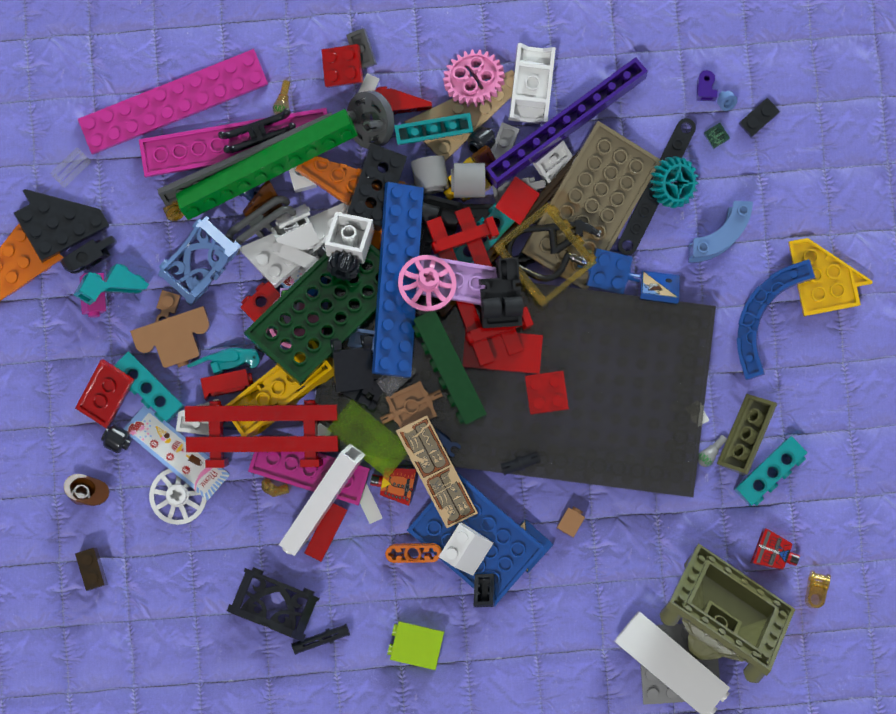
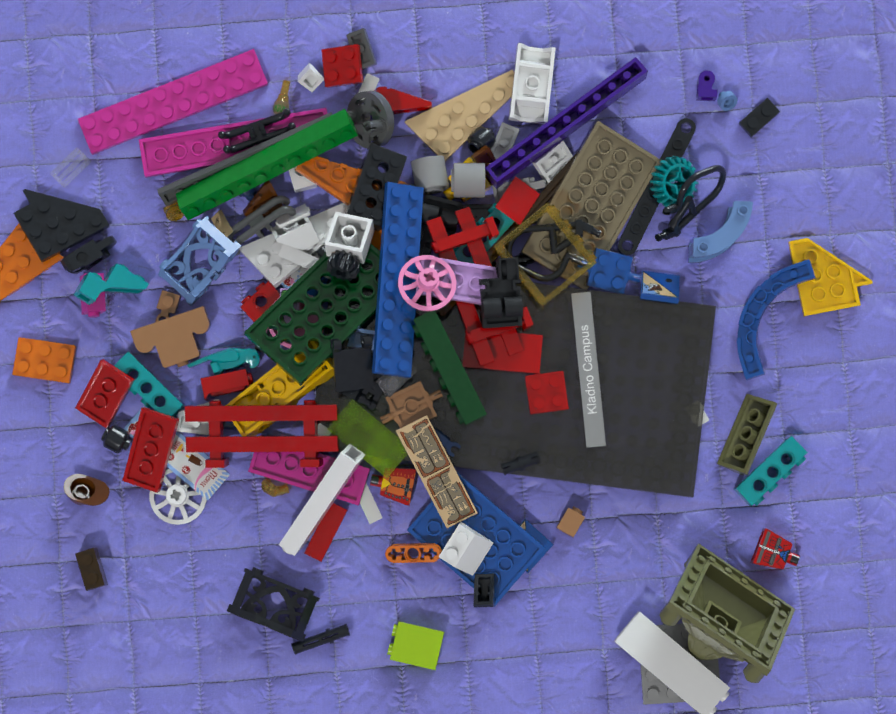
teal brick [394,113,473,145] -> none
bright pink gear [443,49,505,107] -> none
light grey piece [697,435,727,467] -> none
clear green tile [703,123,730,150] -> none
clear yellow piece [805,570,831,609] -> none
none -> orange plate [12,337,76,384]
none -> red plate [122,407,179,493]
none -> tan sticker [211,210,233,237]
none -> white slope [298,63,324,92]
none -> light grey tile [571,292,606,448]
none -> black piece [655,165,726,242]

